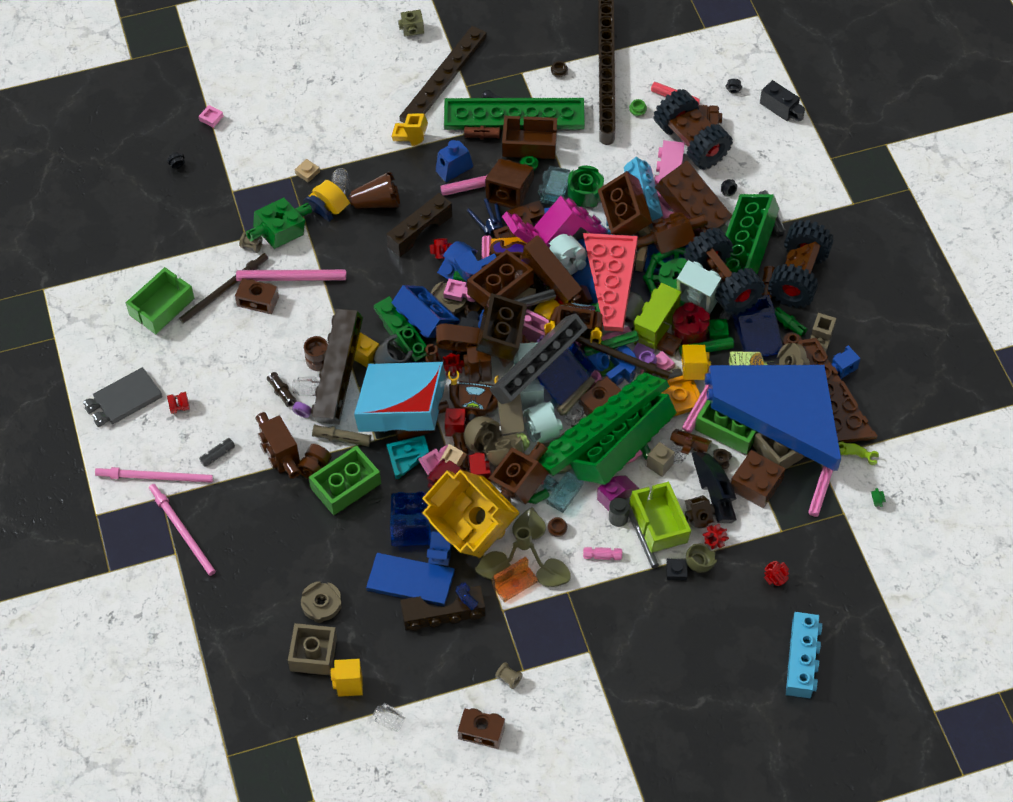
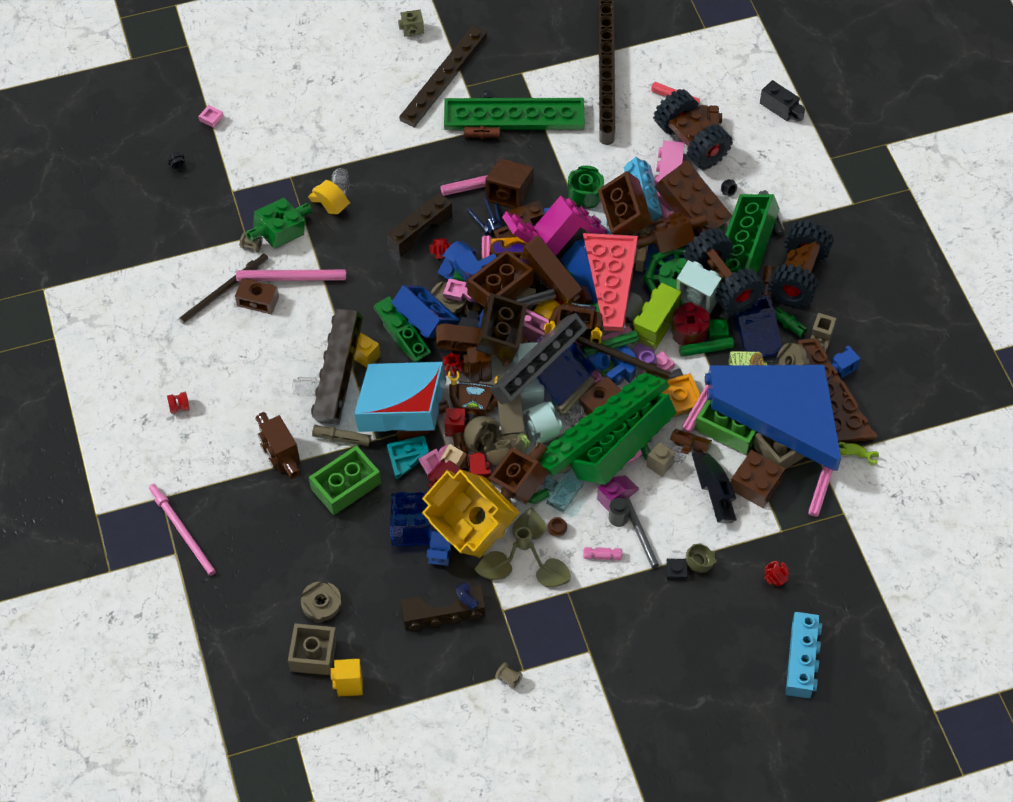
dark grey tile [83,367,162,427] -> none
bright pink bar [95,467,213,483] -> none
bright green piece [125,267,195,335] -> none
dark grey axle [199,438,235,467] -> none
dark brown pin [266,372,297,407] -> none
medium lavender tile [292,402,311,418] -> none
tan plate [294,159,320,182] -> none
reddish brown wheel [297,444,332,479] -> none
dark blue tile [303,195,333,222] -> none
reddish brown wheel [303,336,328,371] -> none
reddish brown cone [349,172,400,208] -> none
blue tile [366,553,455,607] -> none
dark grey piece [373,334,413,364] -> none
clear brick [373,703,406,732] -> none
yellow brick [391,114,428,146] -> none
reddish brown pin [425,344,441,362] -> none
blue torso [436,140,473,182] -> none
reddish brown brick [458,708,505,749] -> none
clear orange panel [493,557,538,602] -> none
reddish brown piece [502,116,557,159] -> none
green plate [520,156,538,171] -> none
clear light blue brick [538,165,570,205] -> none
light aqua brick [549,234,587,275] -> none
dark brown plate [551,61,568,77] -> none
bright green plate [629,99,647,116] -> none
lime piece [629,481,691,553] -> none
reddish brown plate [657,332,683,357] -> none
yellow brick [681,345,711,380] -> none
dark brown brick [685,495,715,528] -> none
red gear [703,524,729,549] -> none
dark brown plate [713,449,732,469] -> none
black plate [725,79,743,93] -> none
reddish brown plate [783,332,802,345] -> none
green plate [871,488,886,507] -> none

